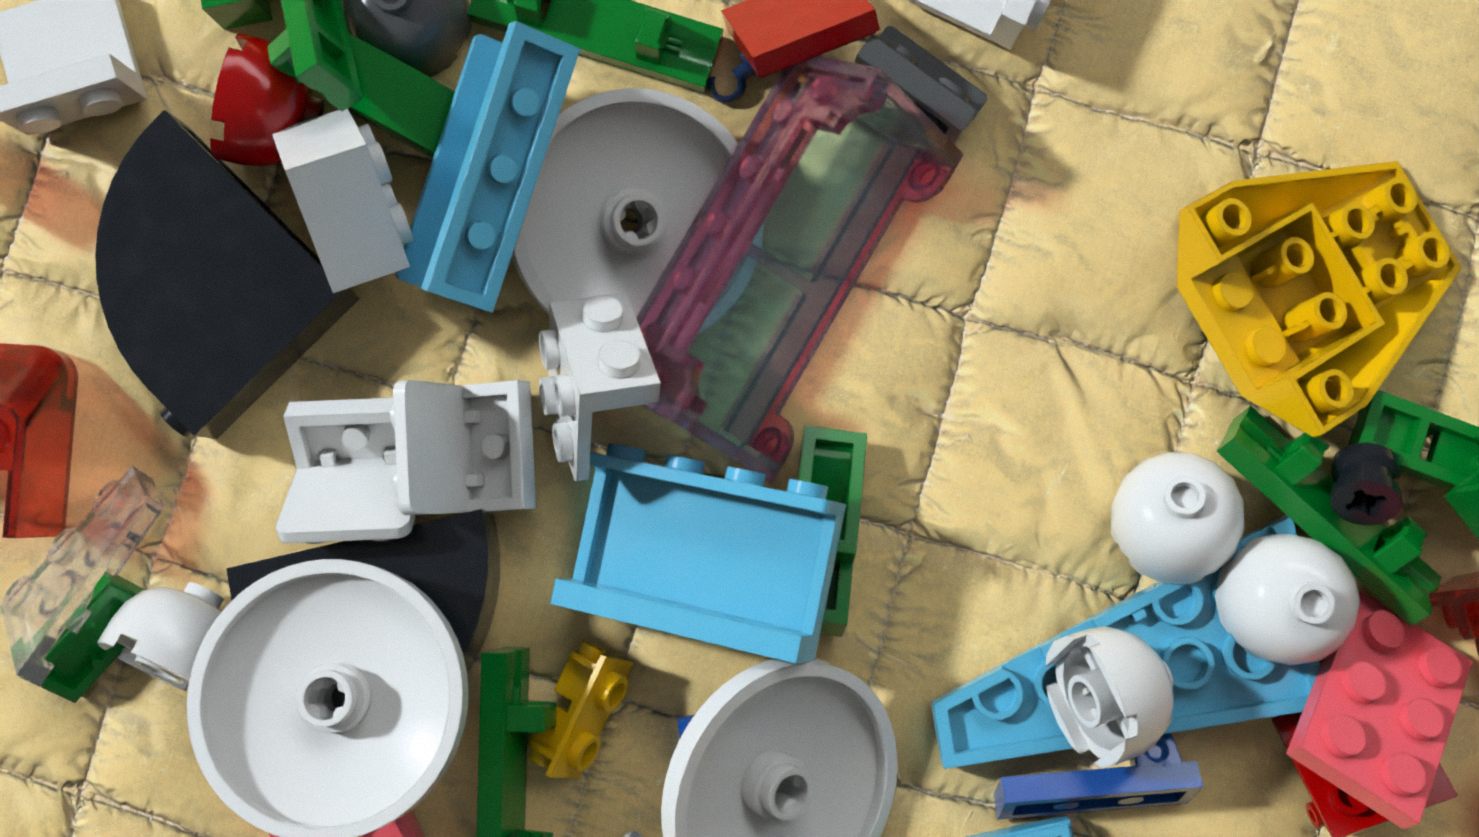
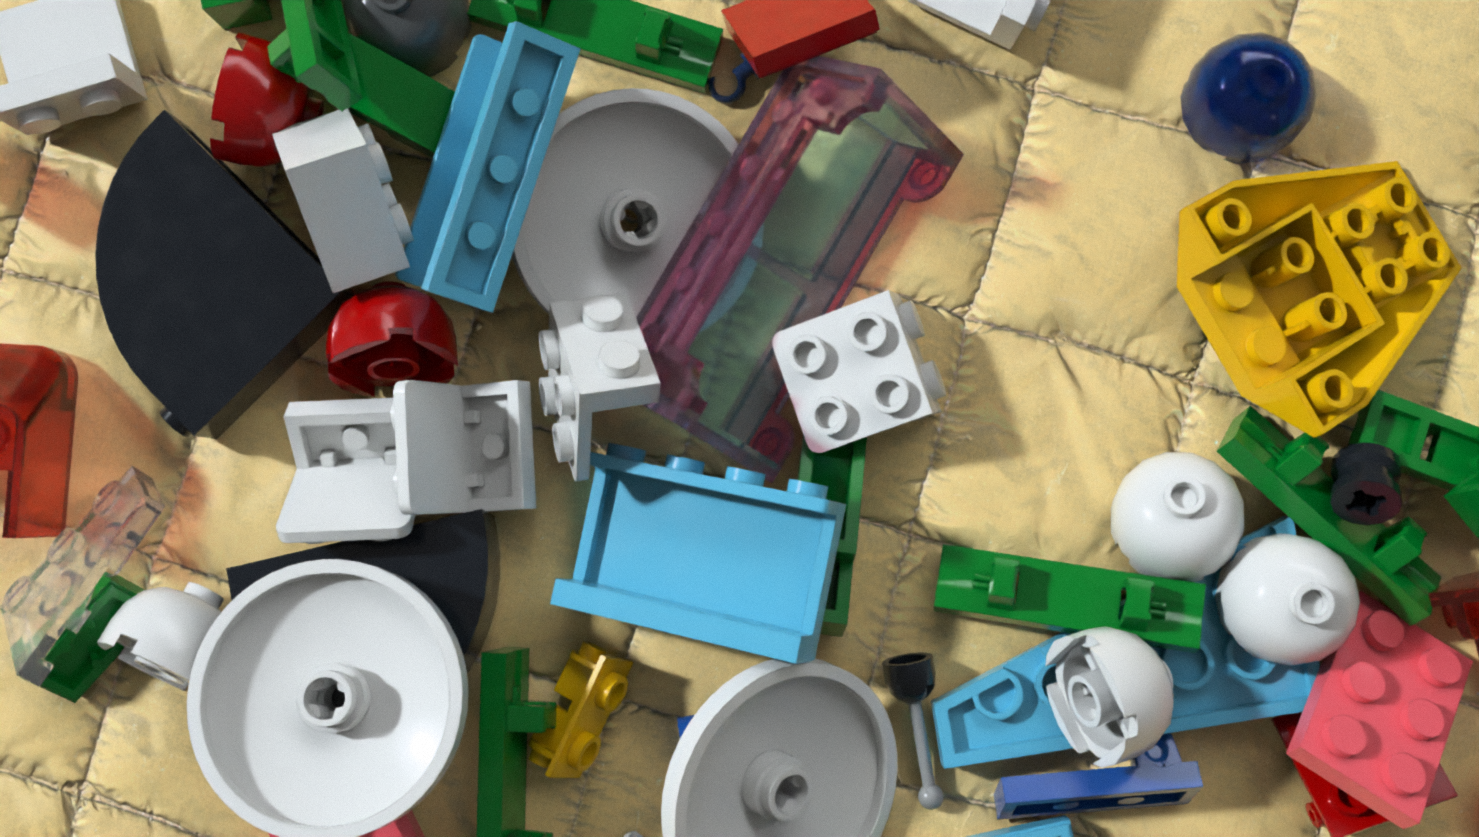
dark grey bracket [851,26,987,149] -> none
none -> red cylinder [326,281,458,397]
none -> white bracket [772,290,946,453]
none -> hinge [882,652,944,810]
none -> green hinge [934,544,1206,653]
none -> clear blue cylinder [1180,32,1317,164]

